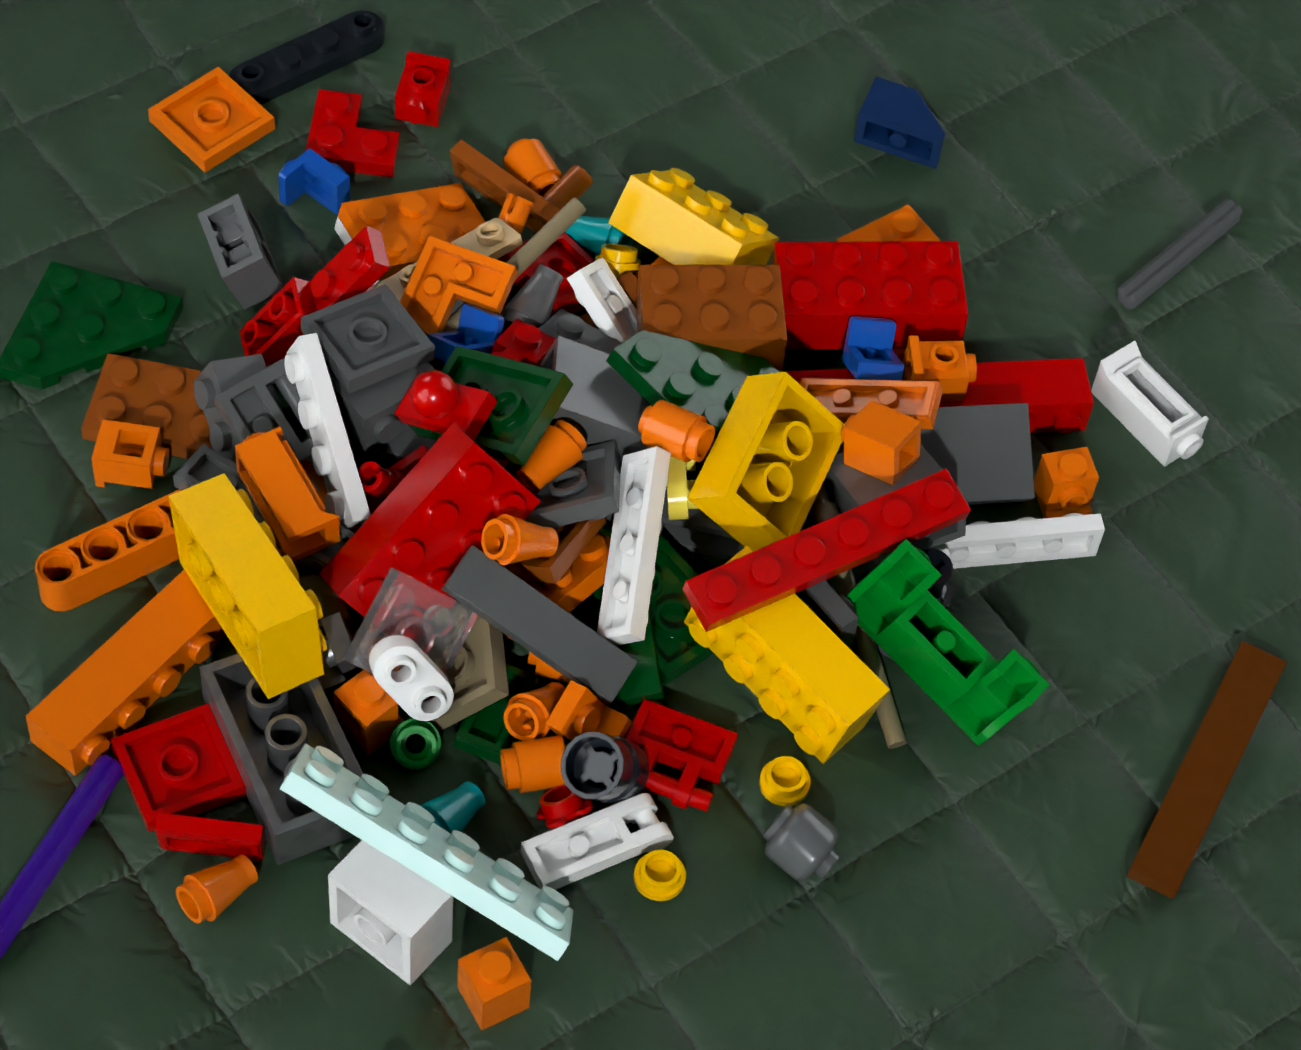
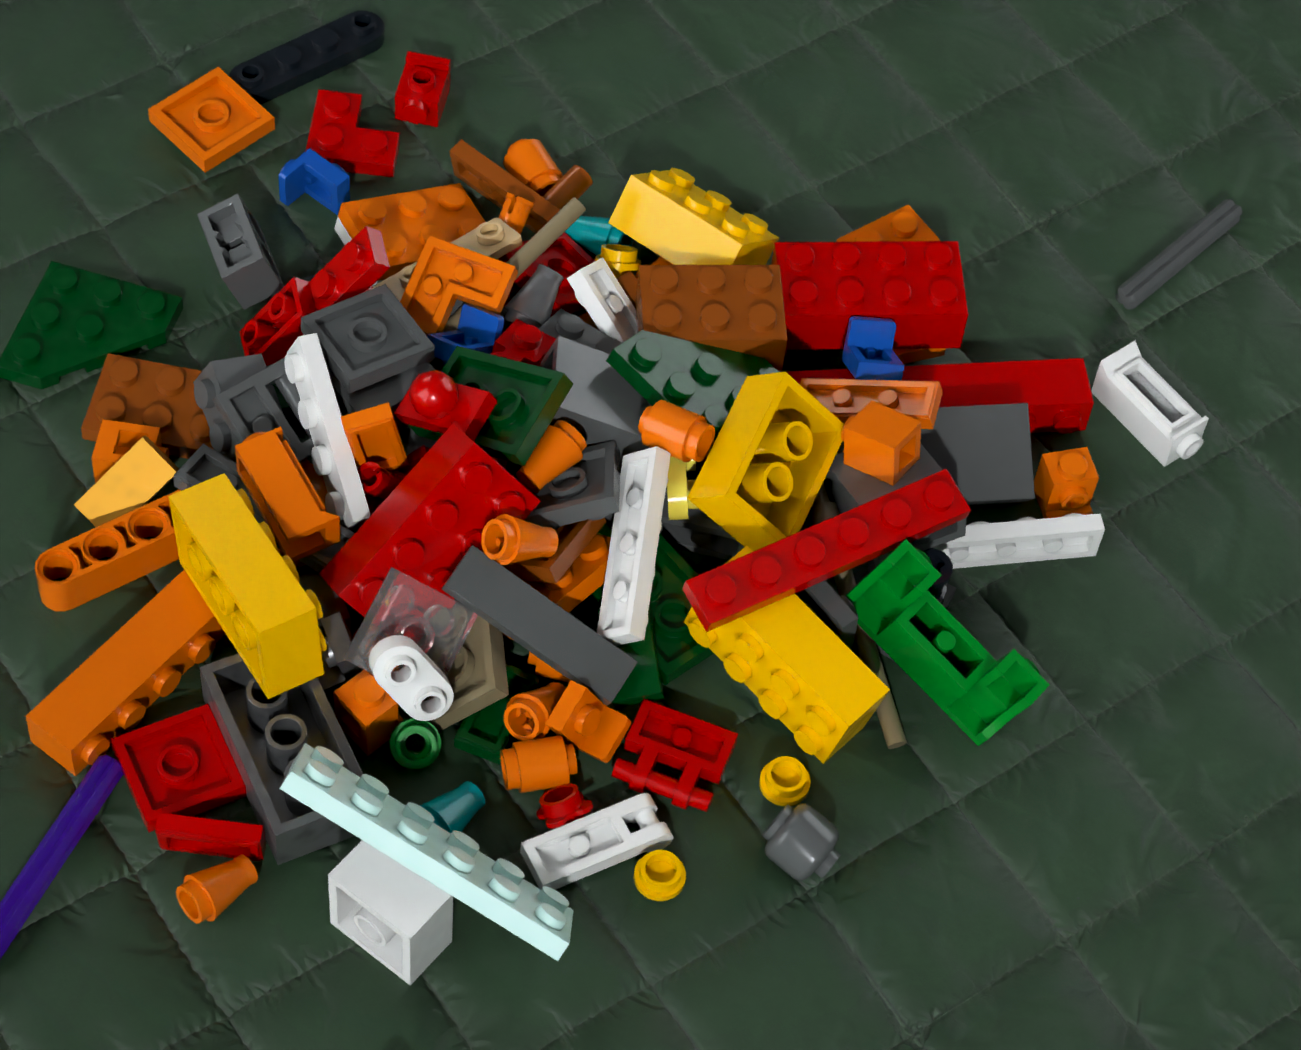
orange brick [457,937,531,1031] -> none
black wheel [561,732,649,803] -> none
dark blue slope [854,77,945,169] -> none
orange brick [903,336,977,402] -> none
reddish brown tile [1126,641,1287,900] -> none
none -> tile [74,435,179,527]
none -> orange tile [340,402,409,471]

